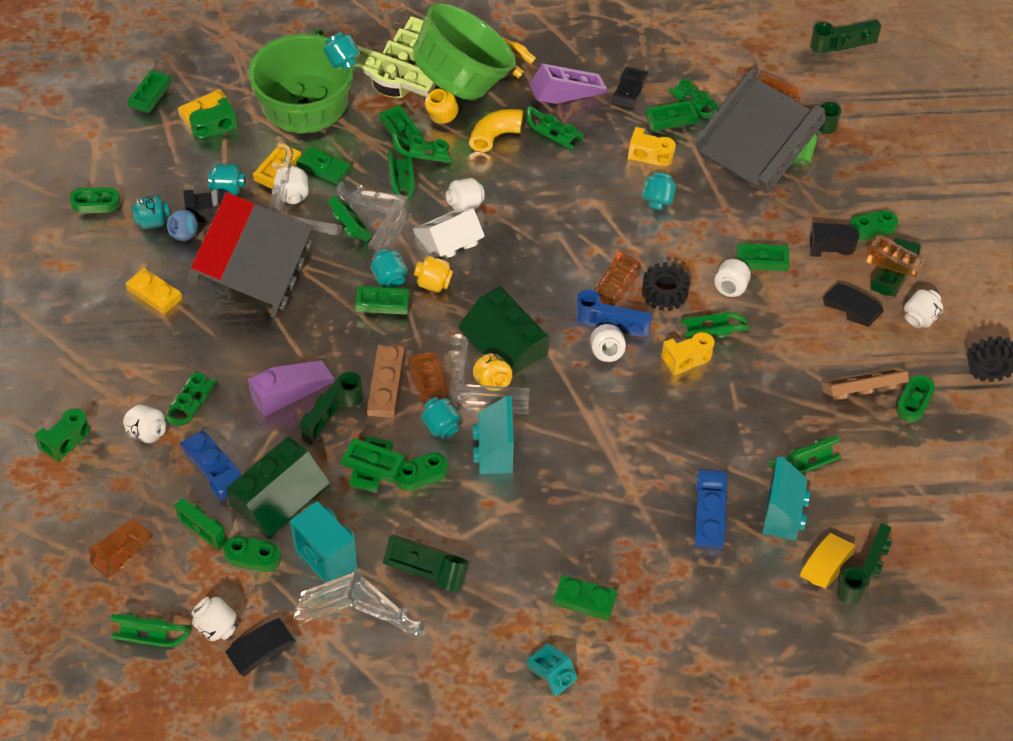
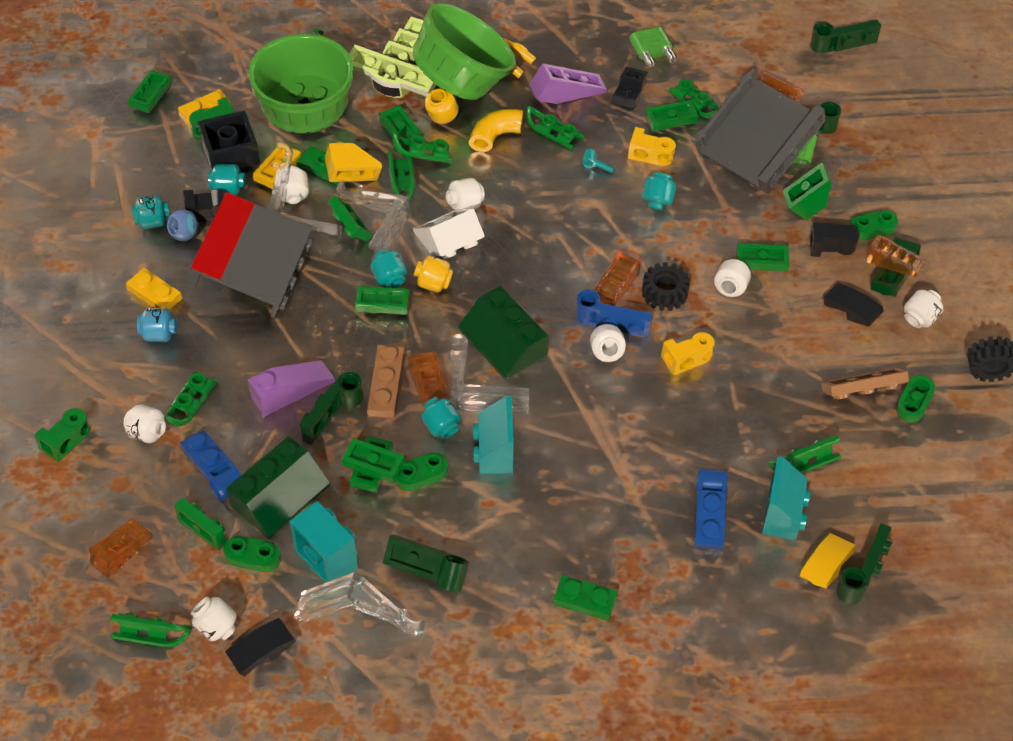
green plate [69,187,121,213] -> none
teal head [323,32,360,70] -> none
yellow head [473,353,512,393] -> none
teal bracket [526,643,577,696] -> none
green piece [681,312,750,339] -> none
none -> dark azure head [137,308,178,343]
none -> black brick [198,110,260,170]
none -> yellow slope [325,142,382,182]
none -> teal hand [582,149,615,174]
none -> bright green piece [629,27,676,68]
none -> green slope [783,163,832,220]

